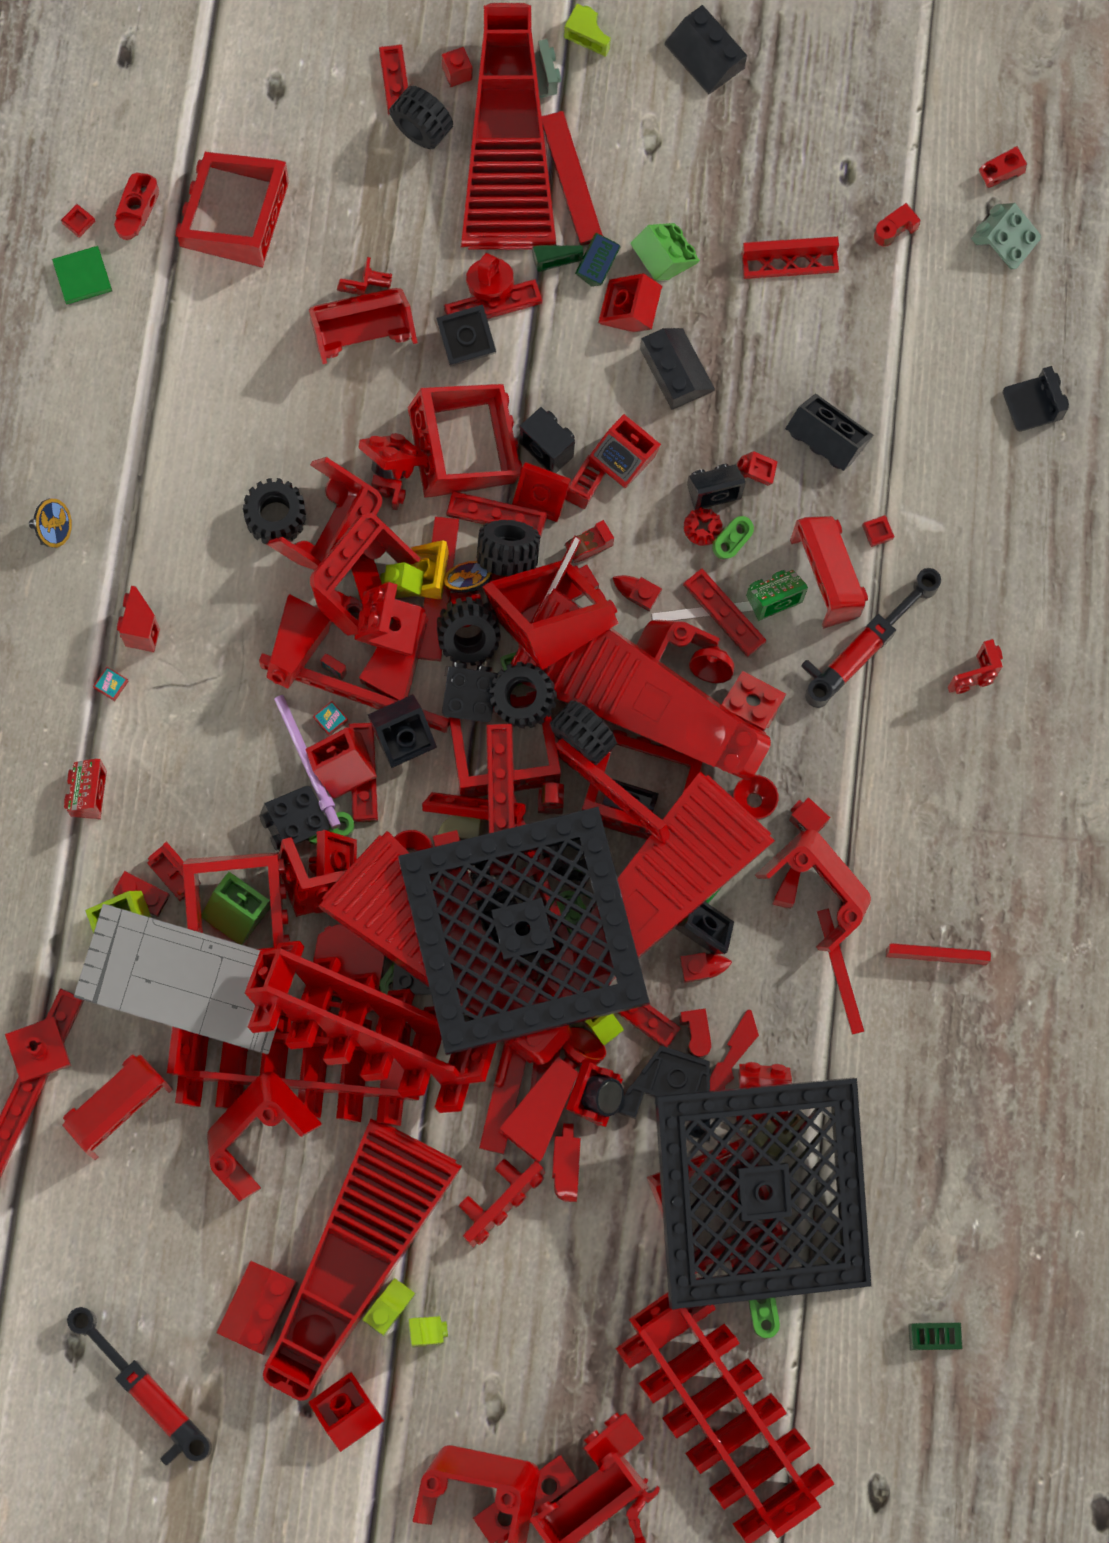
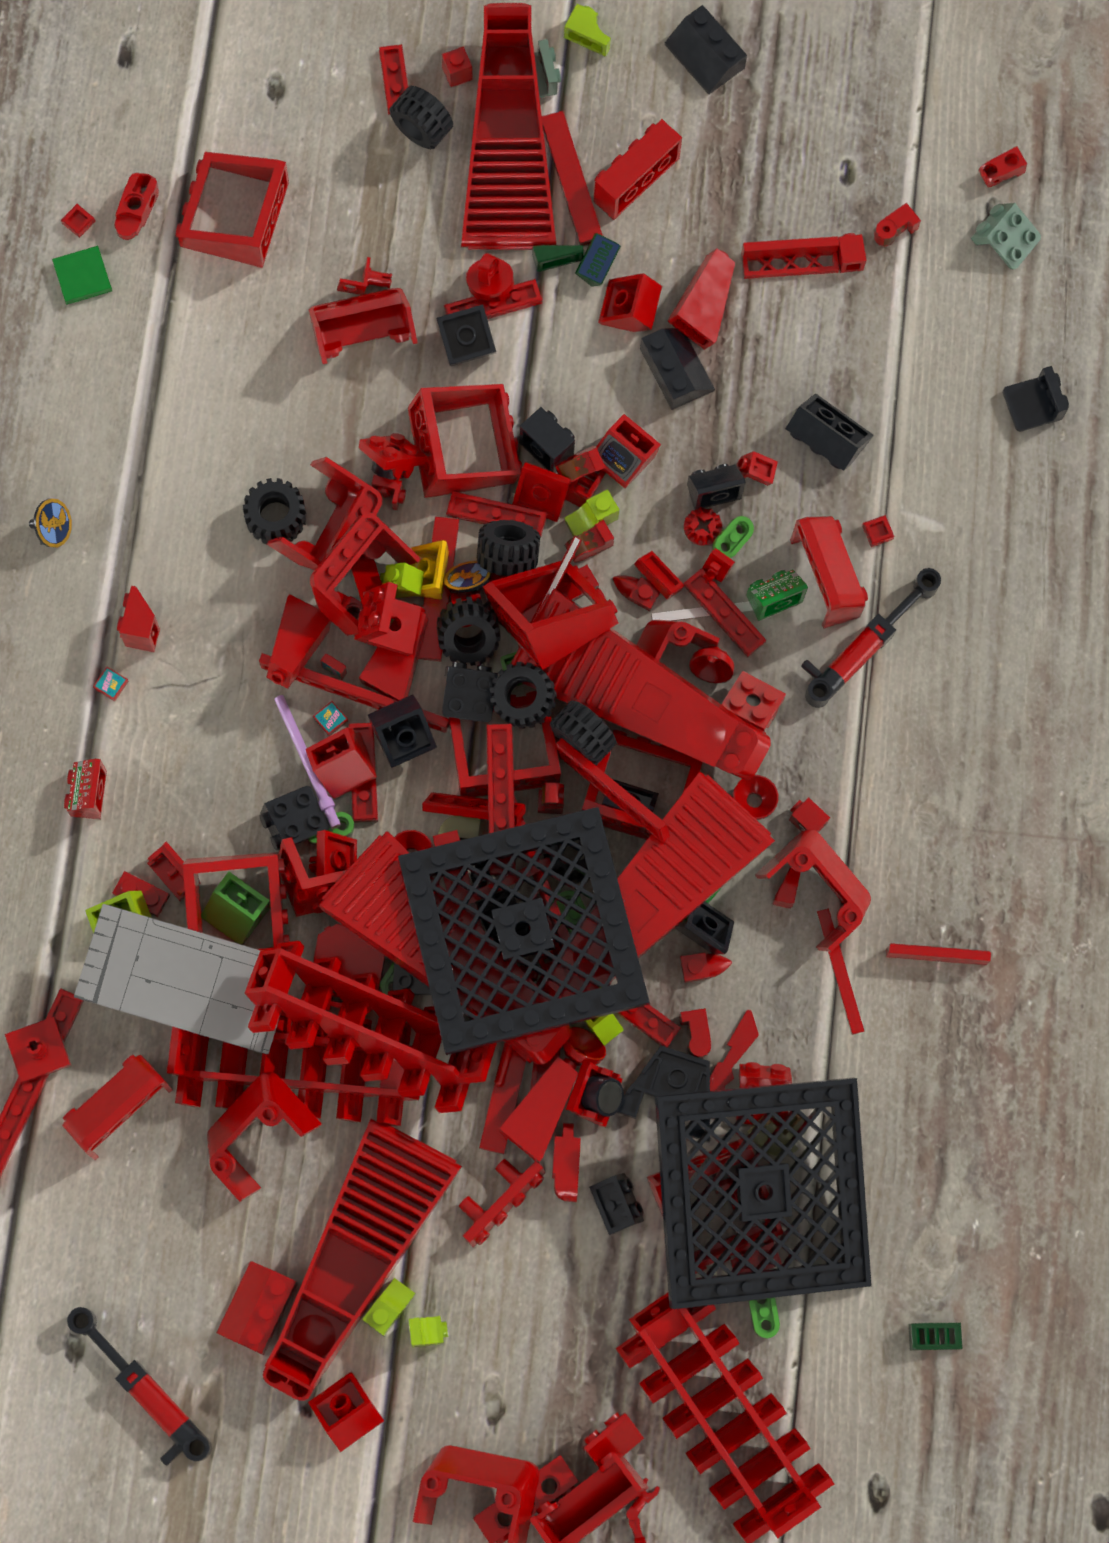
bright green slope [630,223,700,281] -> none
red bracket [947,639,1003,694] -> none
none -> leg [555,446,606,483]
none -> lime arch [564,489,620,537]
none -> black bracket [589,1173,644,1235]
none -> red brick [593,119,683,220]
none -> red tile [634,551,685,599]
none -> red slope [667,248,736,350]
none -> red tile [702,548,735,583]
none -> red brick [837,233,867,273]

